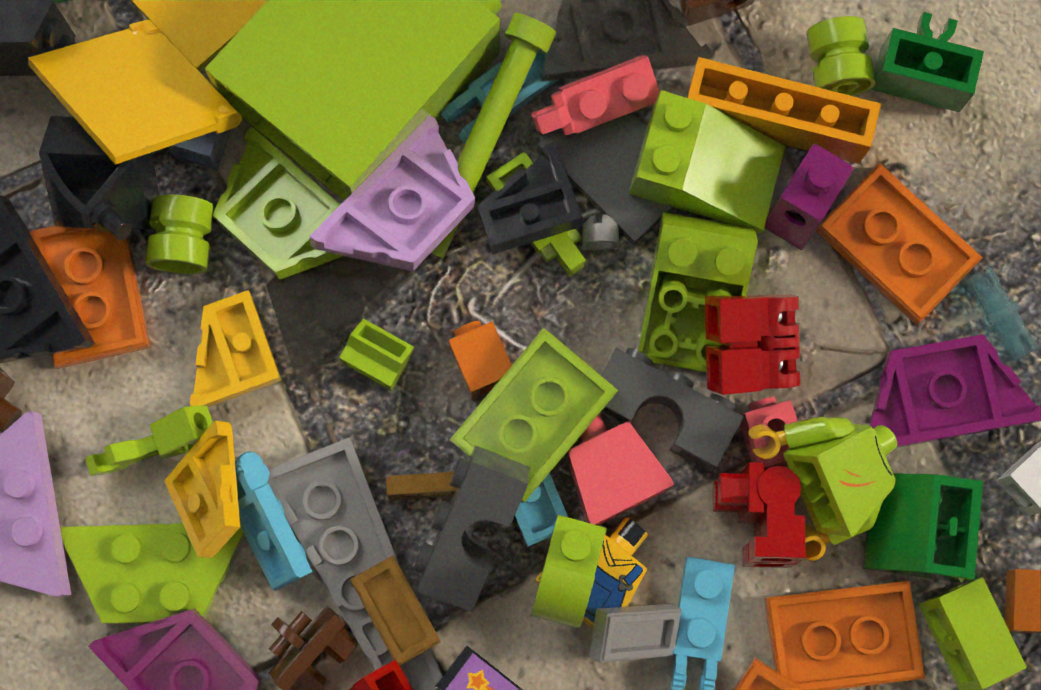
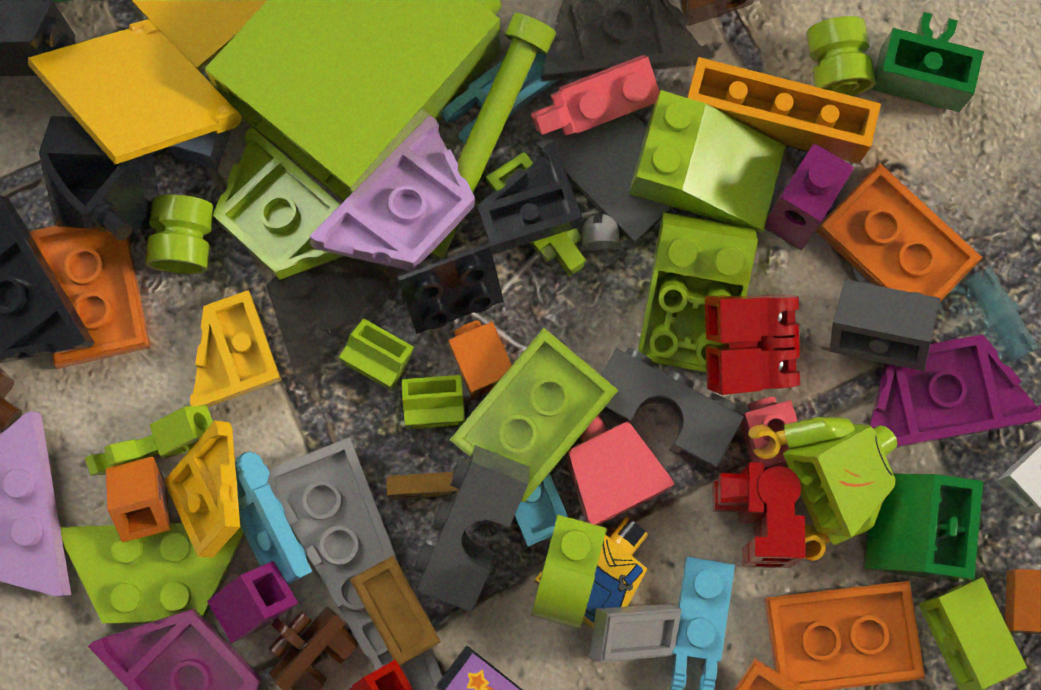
none -> orange brick [106,457,170,542]
none -> magenta brick [207,561,298,644]
none -> black hinge [398,243,504,334]
none -> lime piece [402,375,465,430]
none -> dark grey brick [829,279,940,371]

